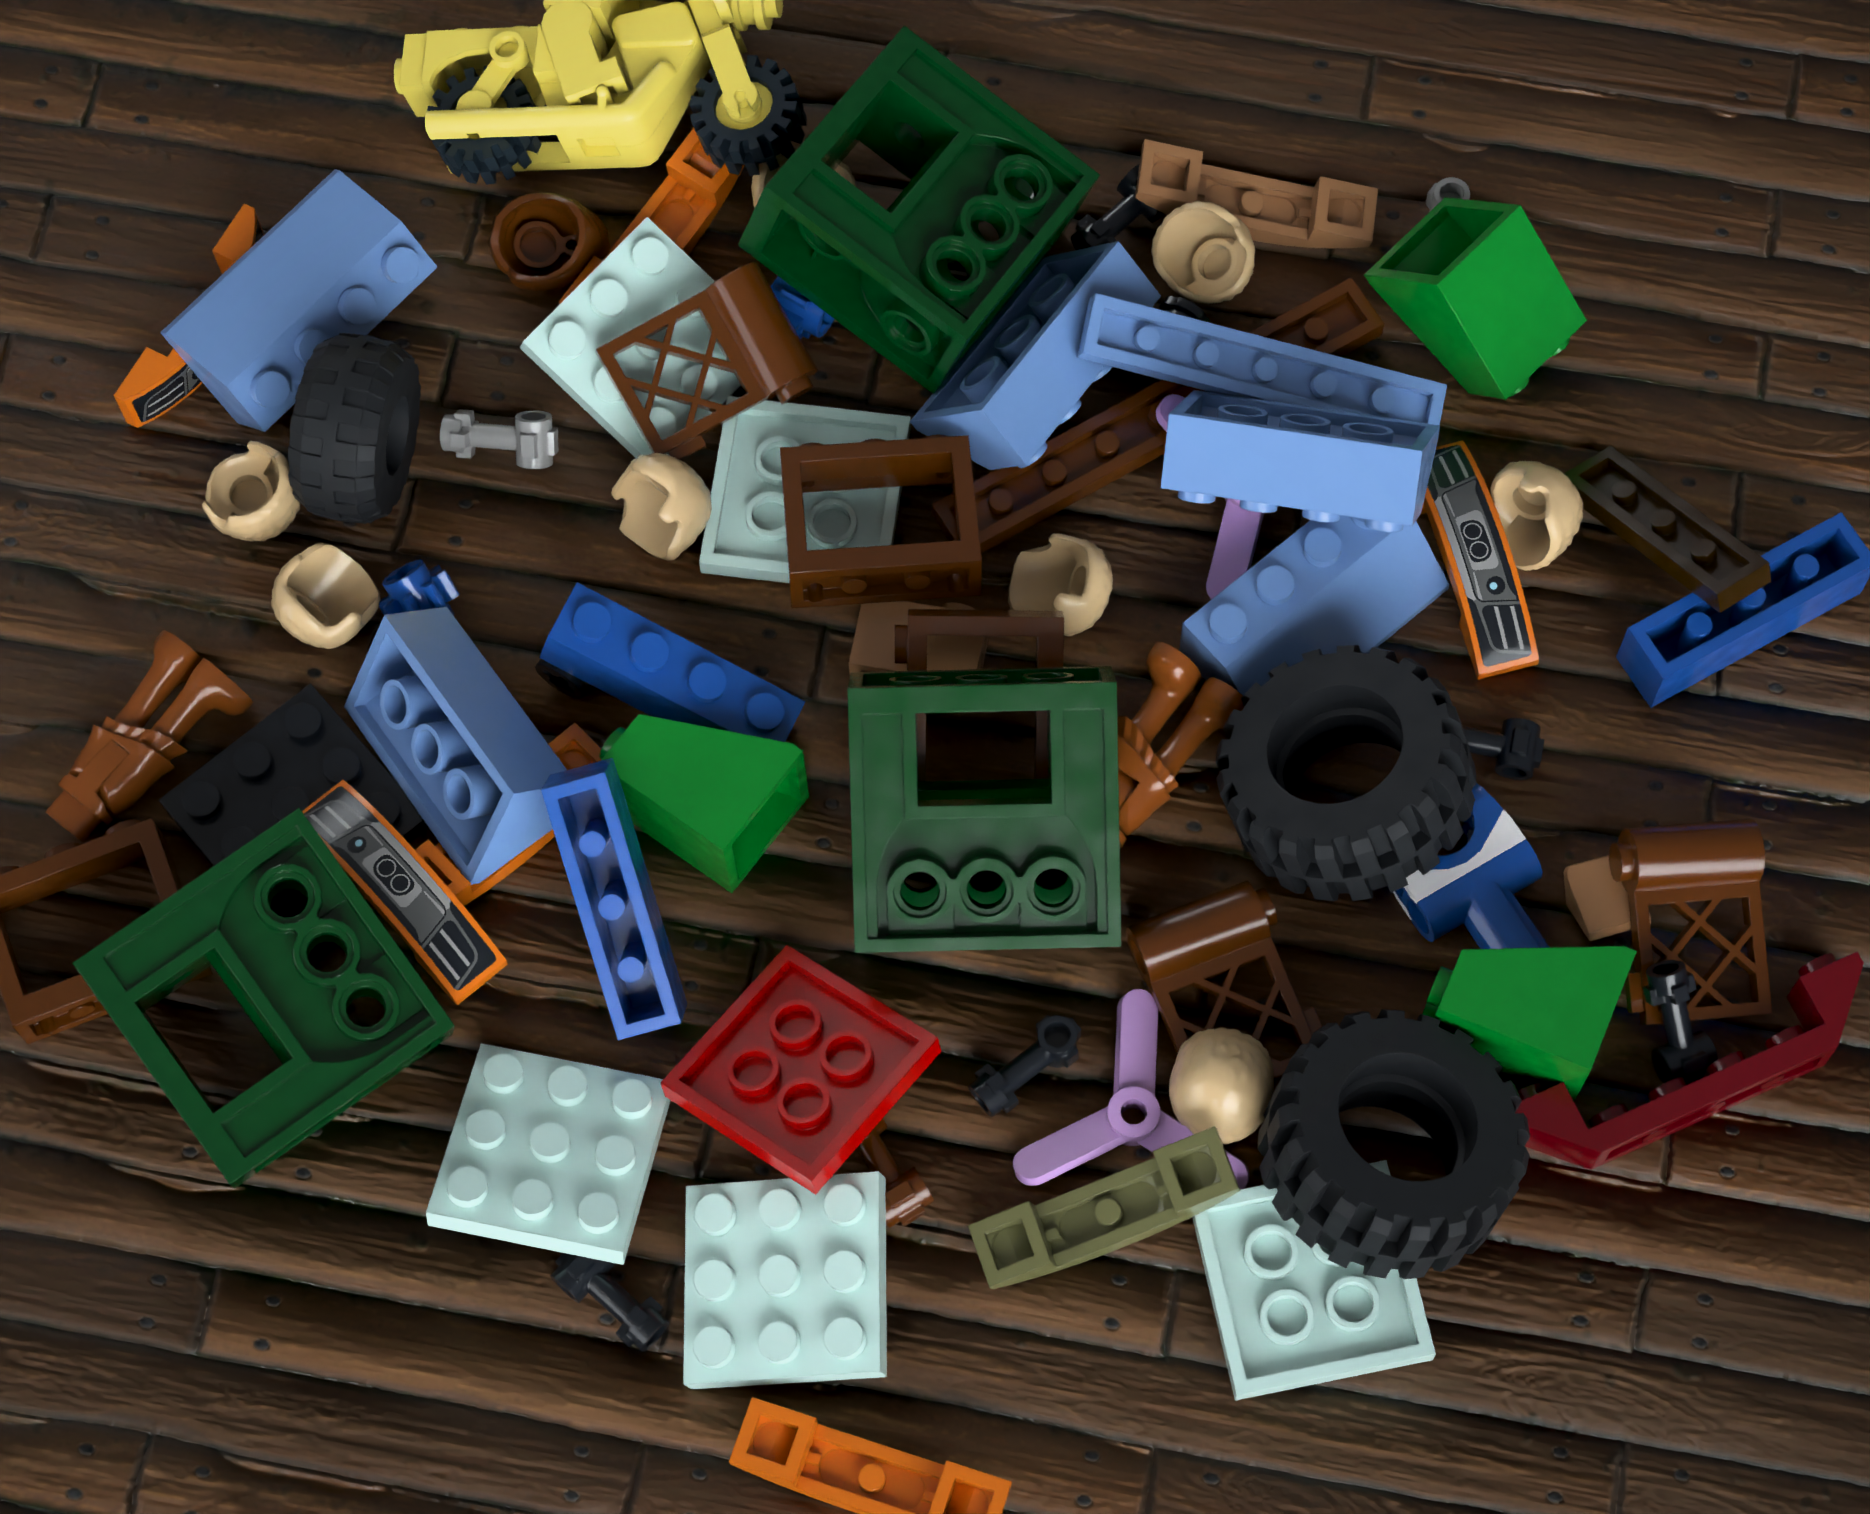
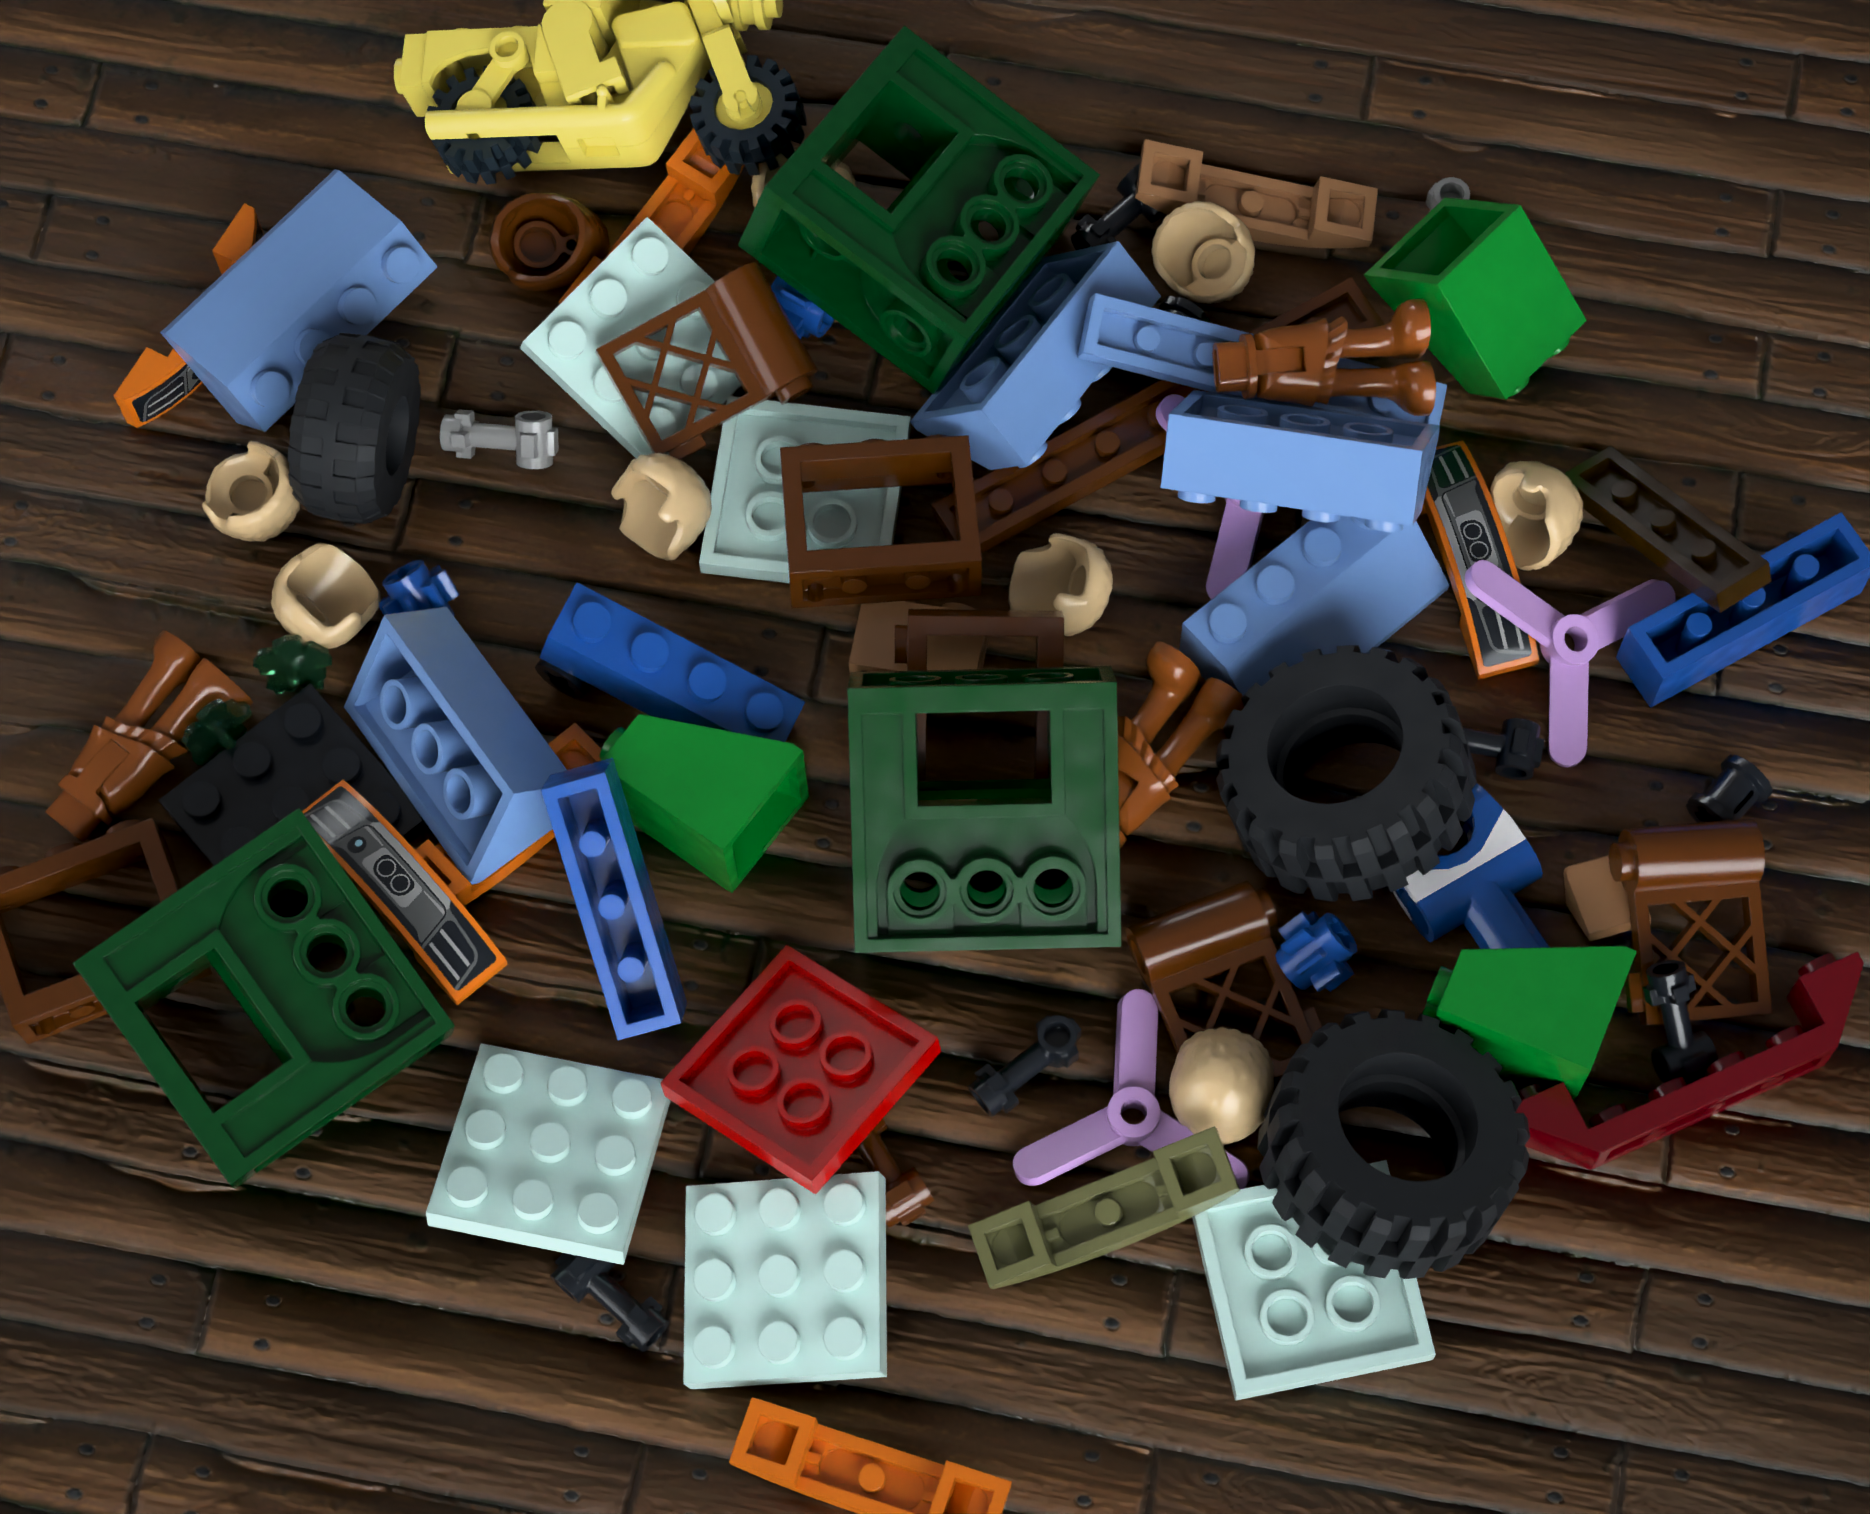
none -> clear green plant [182,698,253,766]
none -> clear green plant [253,635,332,695]
none -> dark orange piece [1212,299,1436,416]
none -> blue gear [1275,911,1357,992]
none -> lavender piece [1465,560,1675,768]
none -> black bush [1686,754,1772,823]

